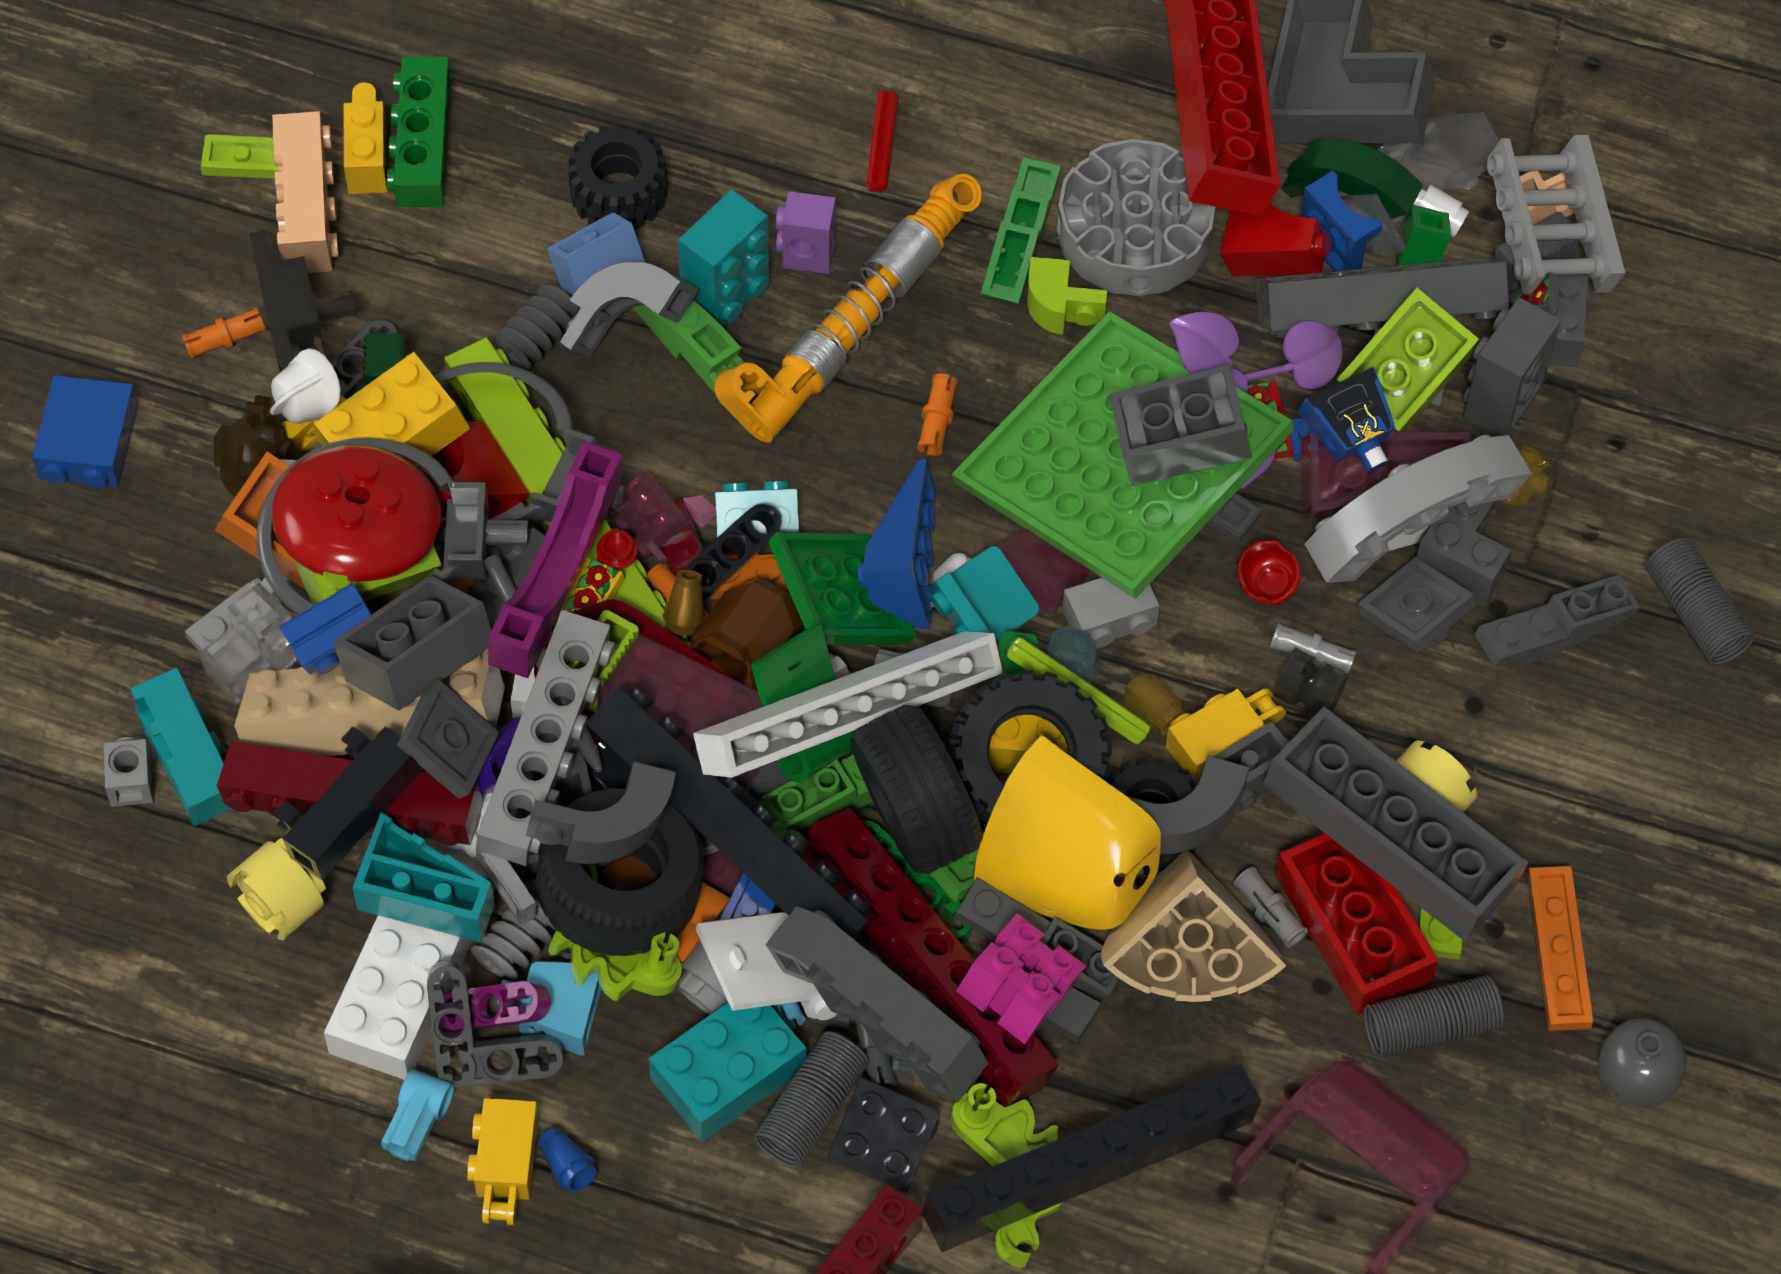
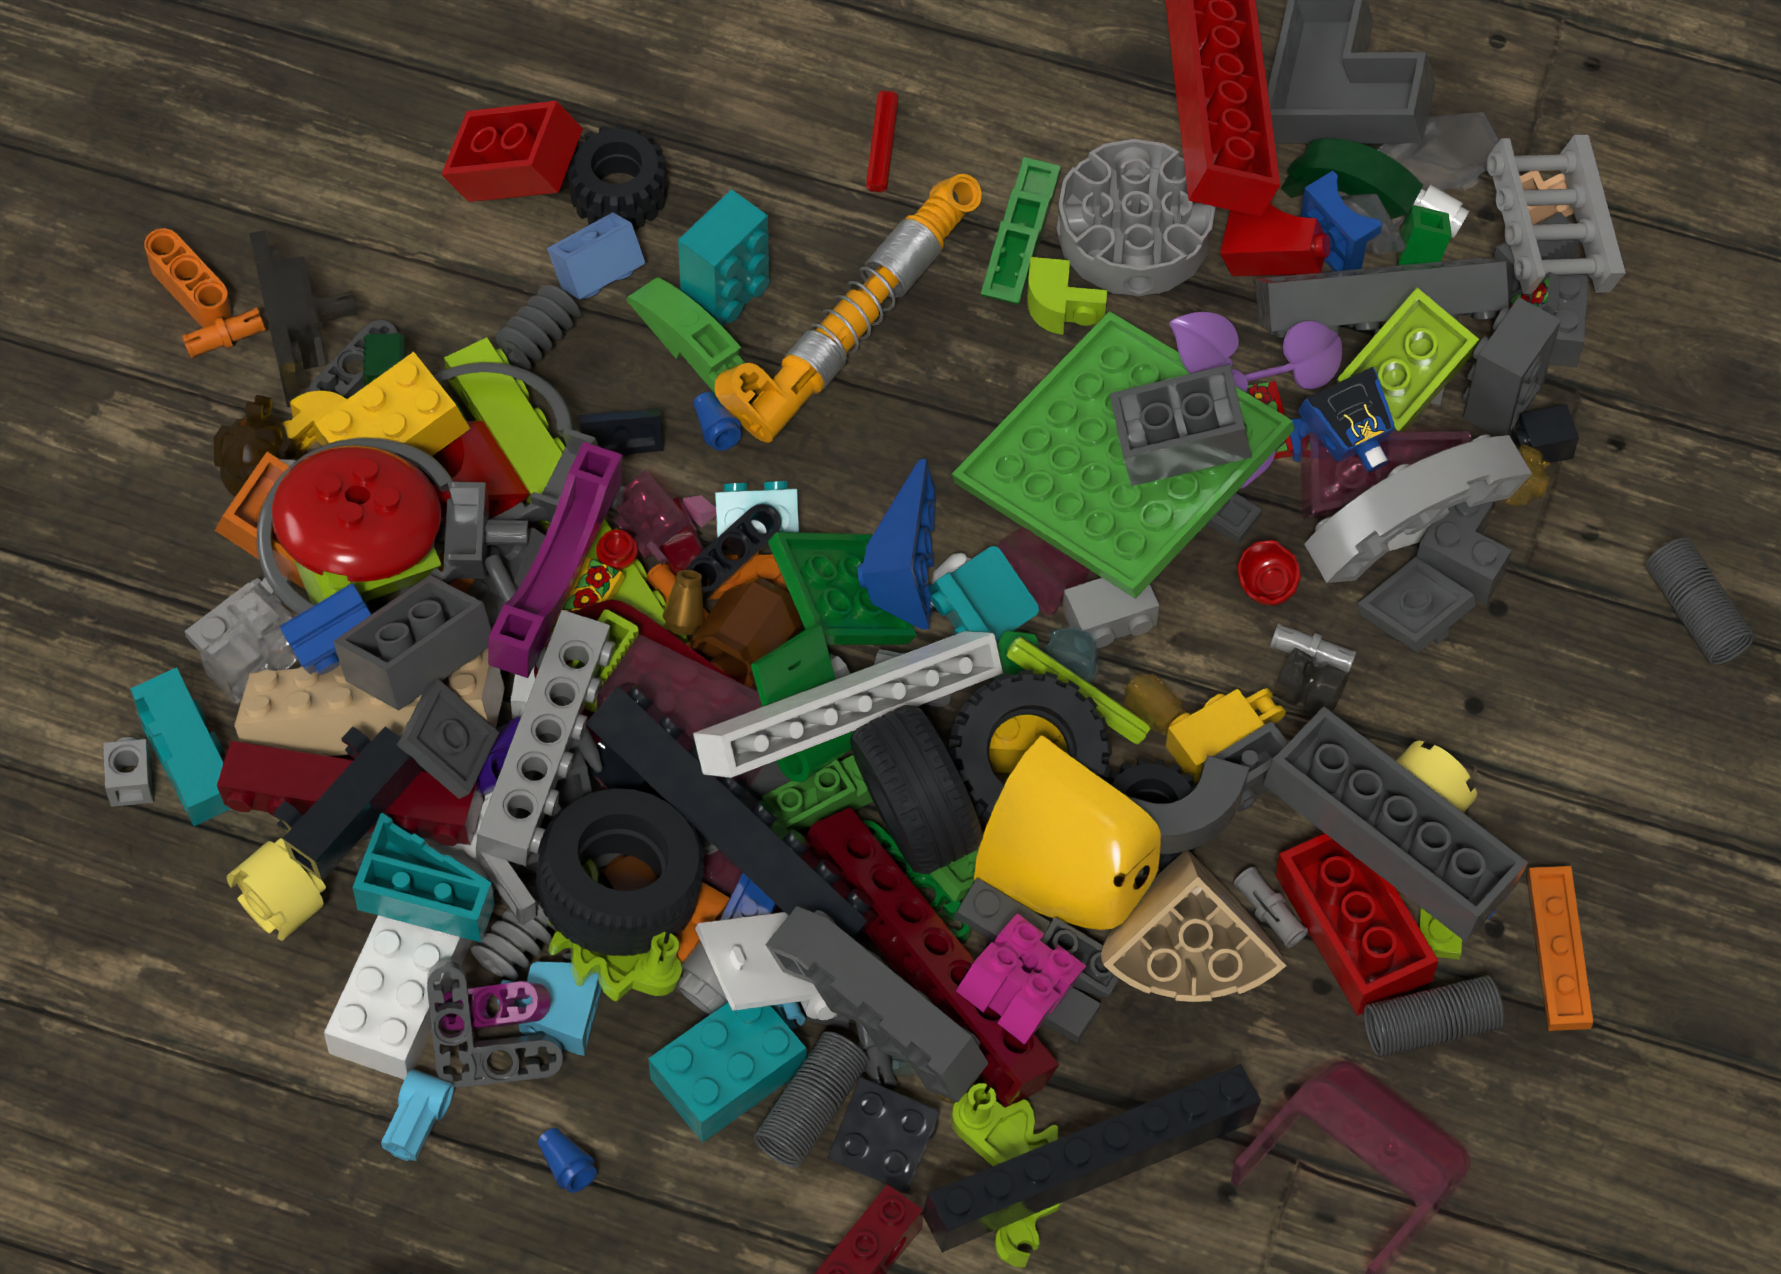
blue brick [32,375,138,488] -> none
lime hinge [201,134,278,179] -> none
white piece [270,348,341,424] -> none
light nougat wedge [272,111,339,275] -> none
yellow brick [344,82,387,194] -> none
green brick [387,56,451,207] -> none
yellow brick [467,1098,539,1226] -> none
dark grey arch [526,762,676,864] -> none
arch [560,262,699,358] -> none
medium lavender brick [776,191,835,274] -> none
orange pin [917,373,958,456] -> none
dark grey slope [1474,575,1640,668] -> none
dark grey cylinder [1597,1018,1687,1108] -> none
none -> orange beam [144,228,232,328]
none -> red brick [441,101,583,202]
none -> black hinge [579,409,664,455]
none -> blue cone [693,392,741,451]
none -> black brick [1512,404,1579,467]

